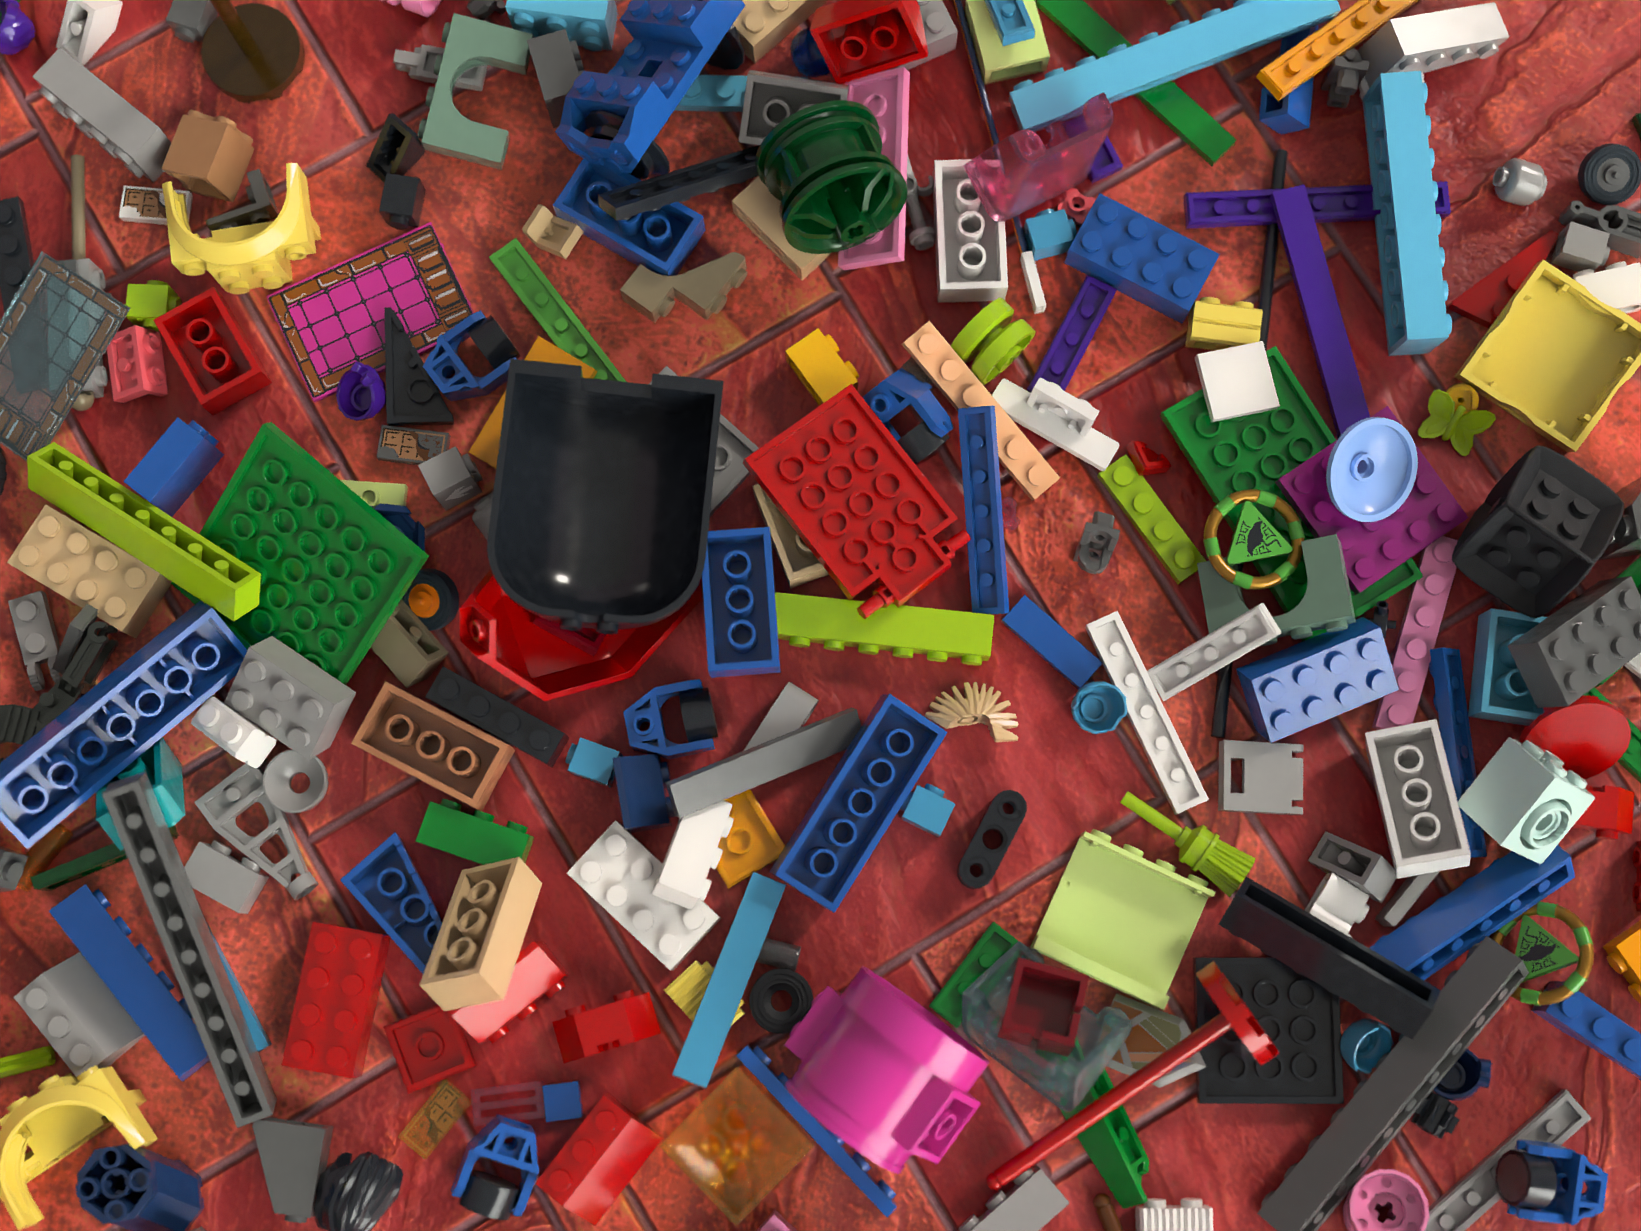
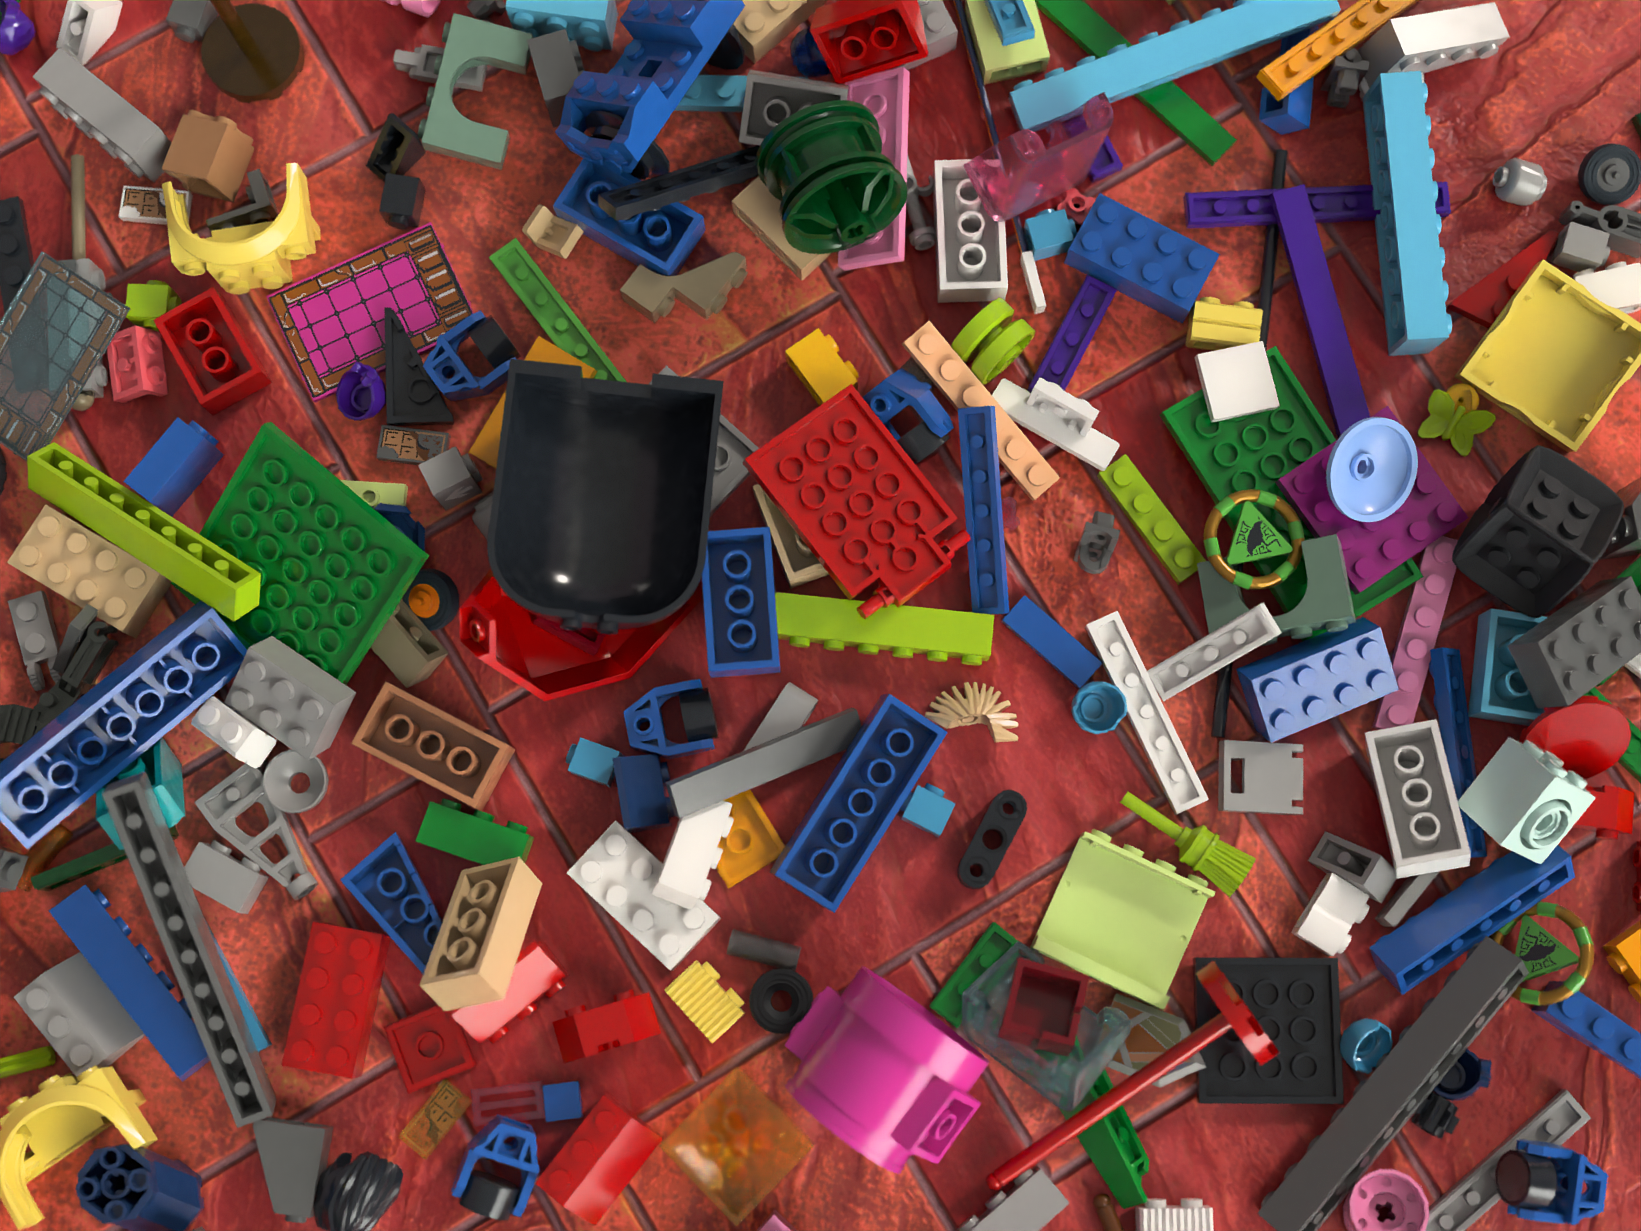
black brick [425,667,569,768] -> none
dark azure tile [672,872,786,1089] -> none
blue plate [737,1045,897,1217] -> none
red tile [1126,441,1172,476] -> none
black brick [1219,876,1441,1040] -> none
black piece [1365,601,1397,639] -> none

